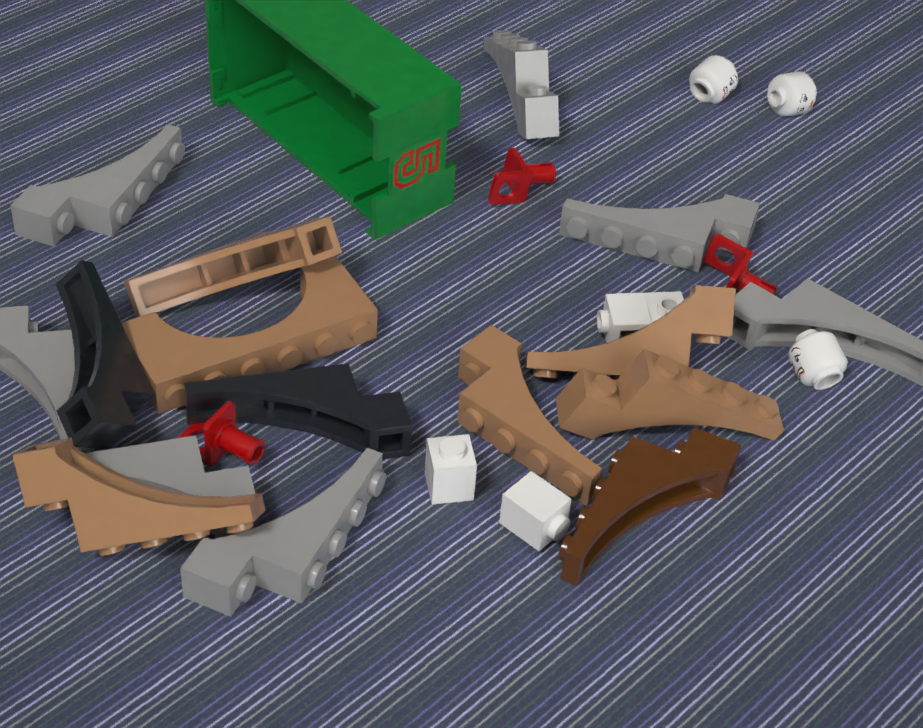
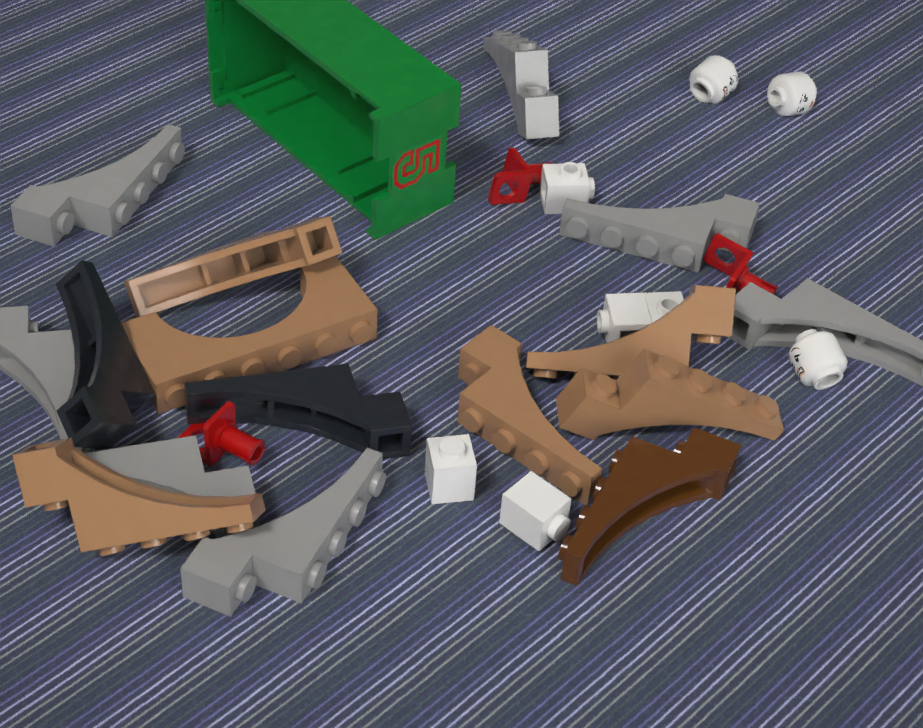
none -> white brick [540,162,595,214]

